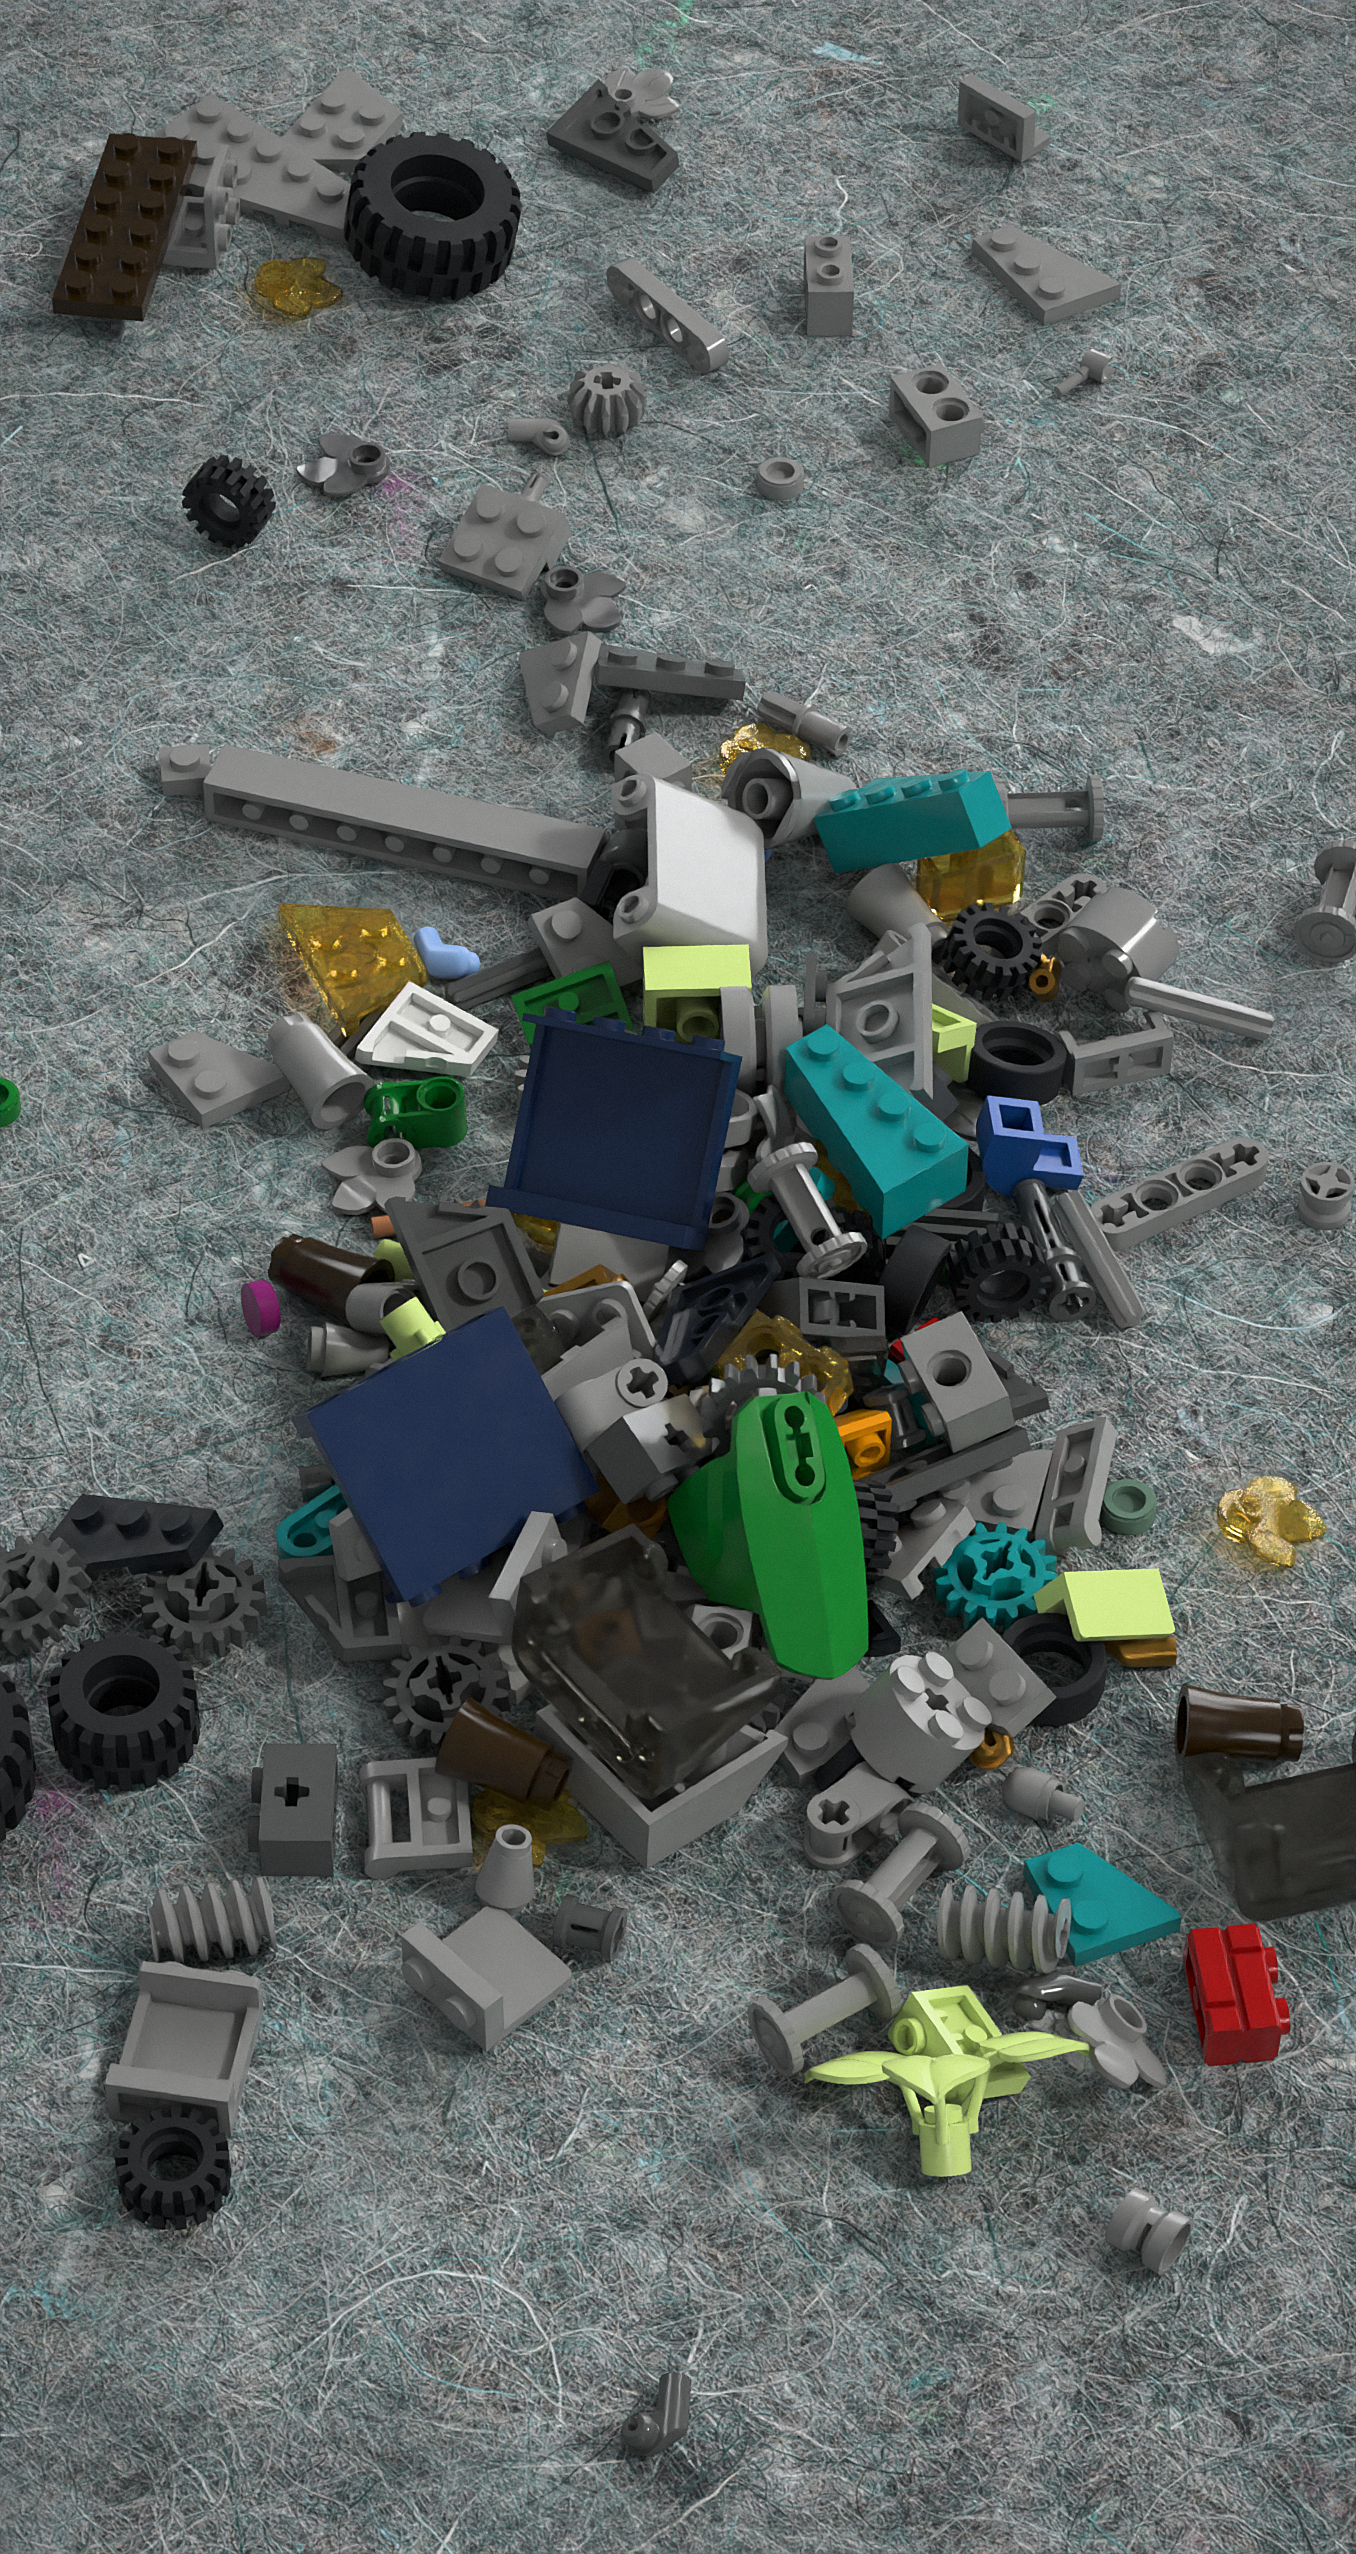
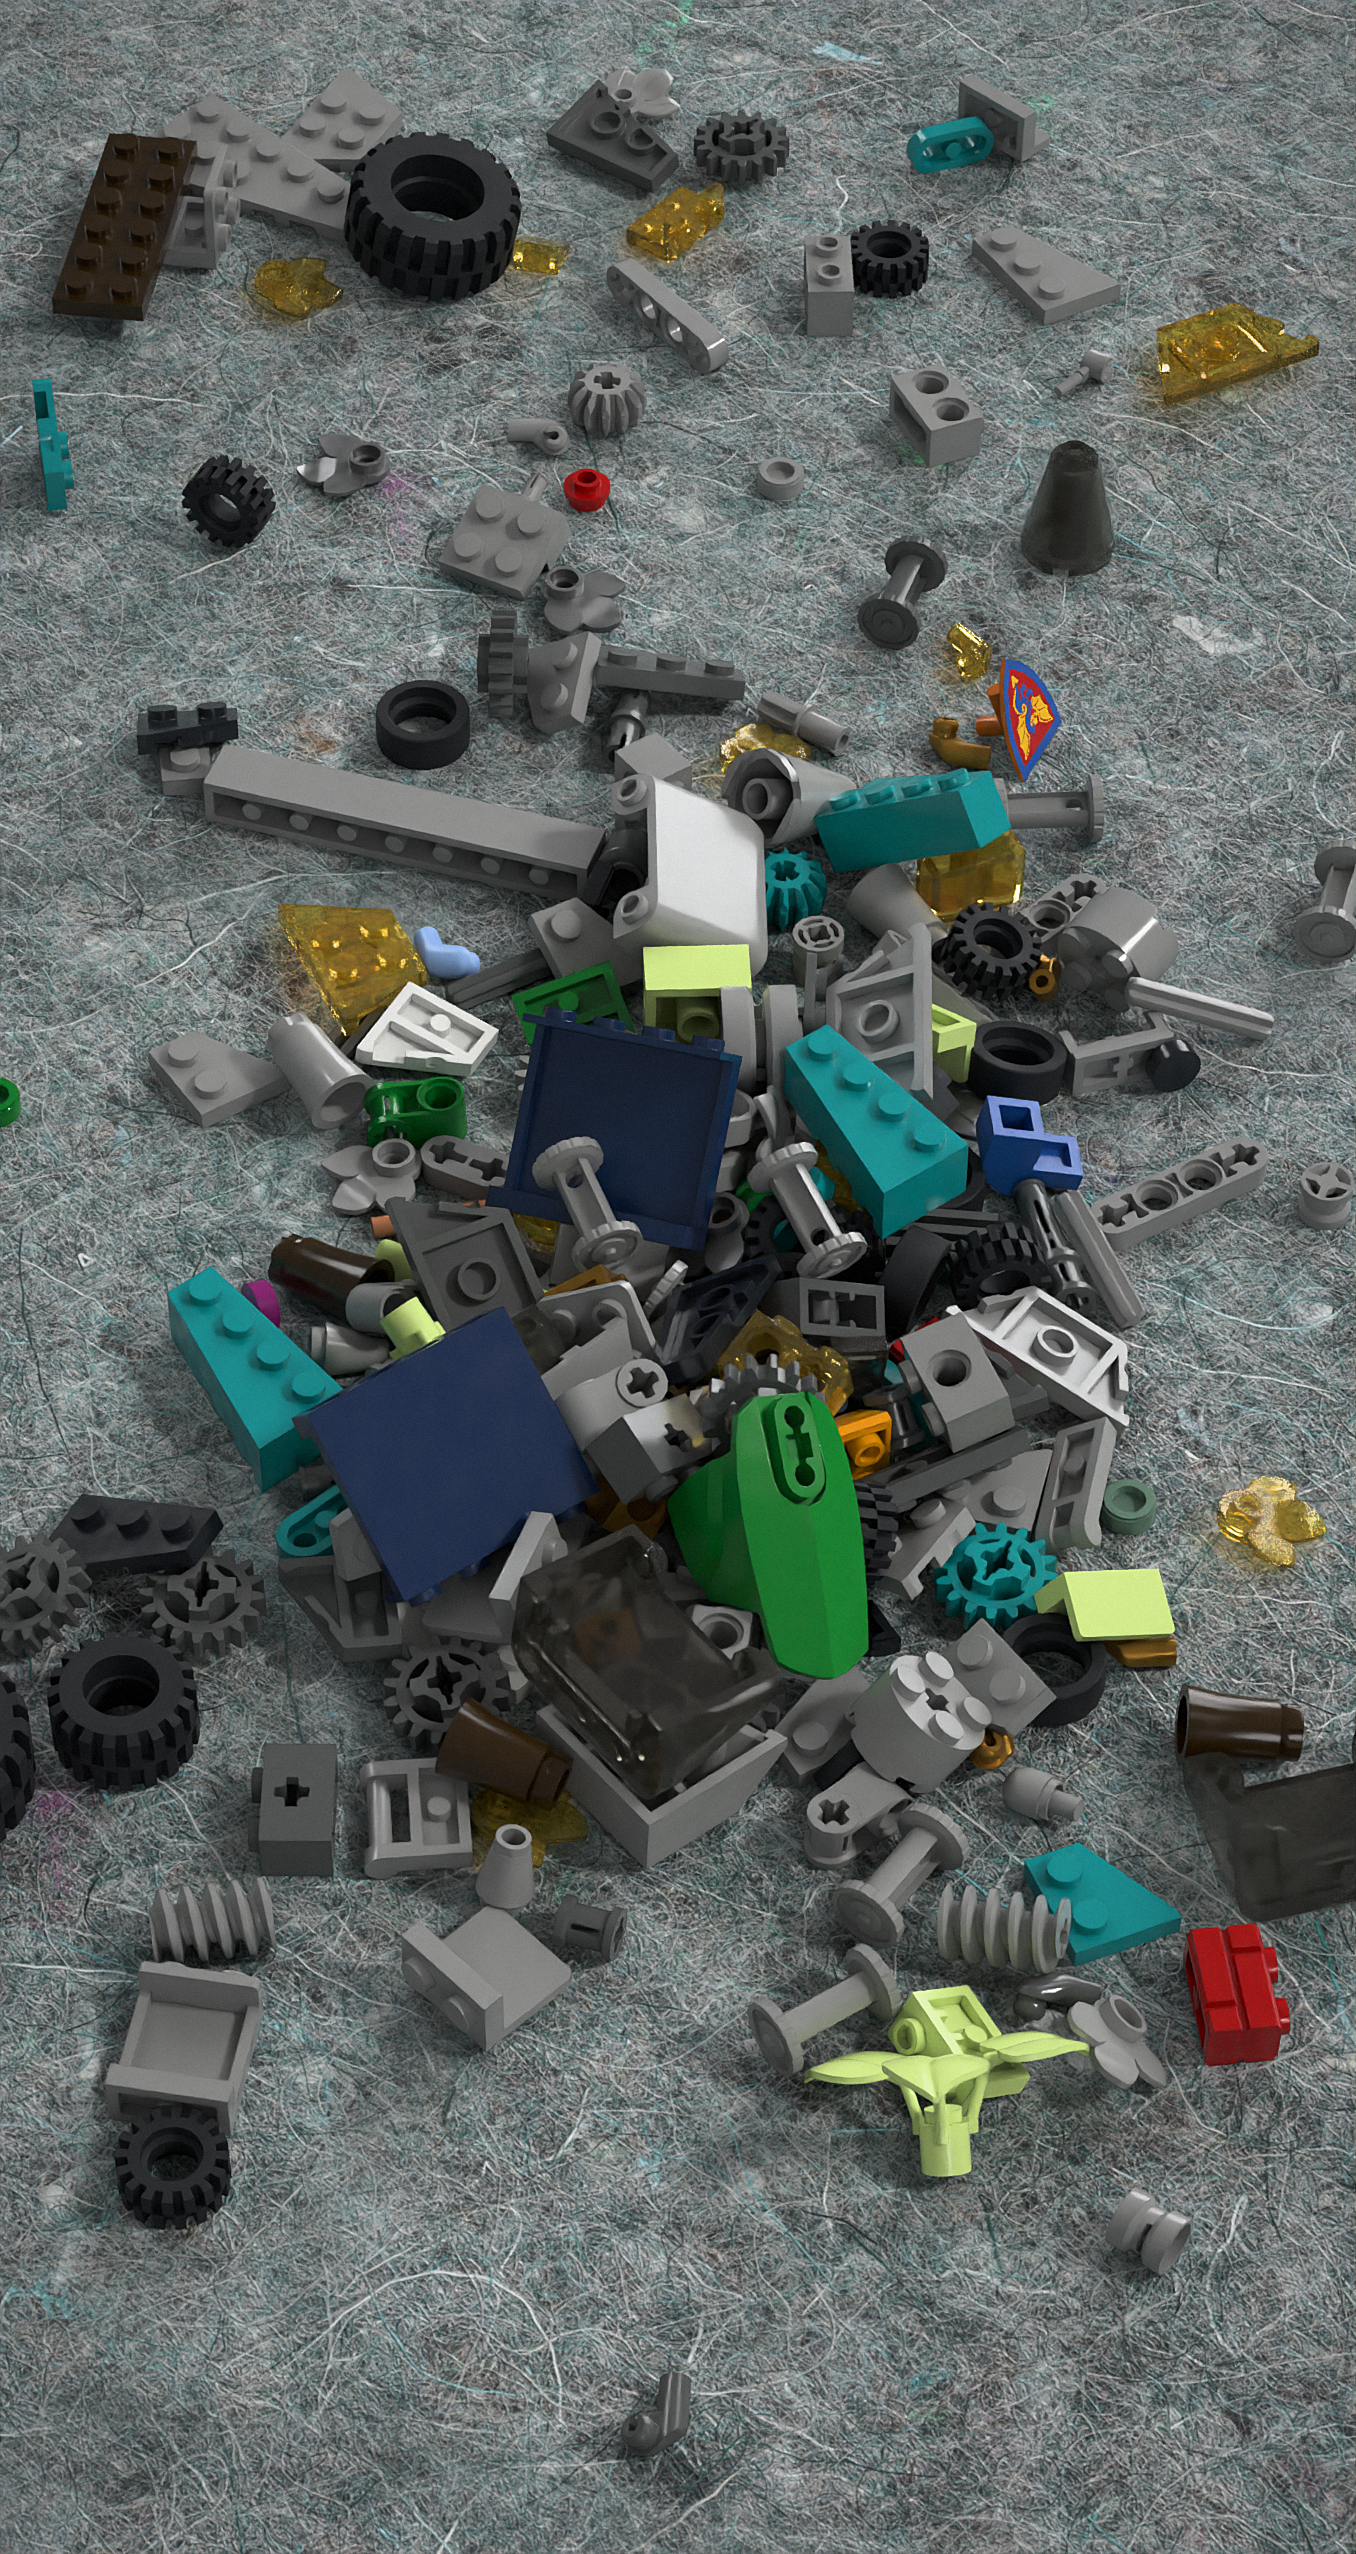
none -> teal wing [32,378,74,511]
none -> black wing [137,702,239,755]
none -> teal wedge [167,1266,343,1493]
none -> black tyre [376,680,470,770]
none -> light grey beam [420,1135,509,1201]
none -> dark grey gear [477,610,529,718]
none -> clear yellow slope [514,236,570,275]
none -> light grey hose [532,1137,643,1273]
none -> red plate [563,469,611,512]
none -> clear yellow bracket [627,182,725,263]
none -> dark grey gear [694,110,789,184]
none -> teal gear [764,847,828,932]
none -> light grey wheel [791,915,844,987]
none -> black tyre [850,220,930,299]
none -> dark grey hose [857,535,948,650]
none -> teal plate [906,117,994,174]
none -> pearl gold arm [928,716,992,771]
none -> light grey wing [940,1286,1130,1442]
none -> clear yellow arm [947,623,993,680]
none -> shield [976,659,1062,782]
none -> clear smoke cone [1020,440,1116,577]
none -> black tile [1145,1040,1201,1092]
none -> clear yellow wing [1156,303,1320,406]

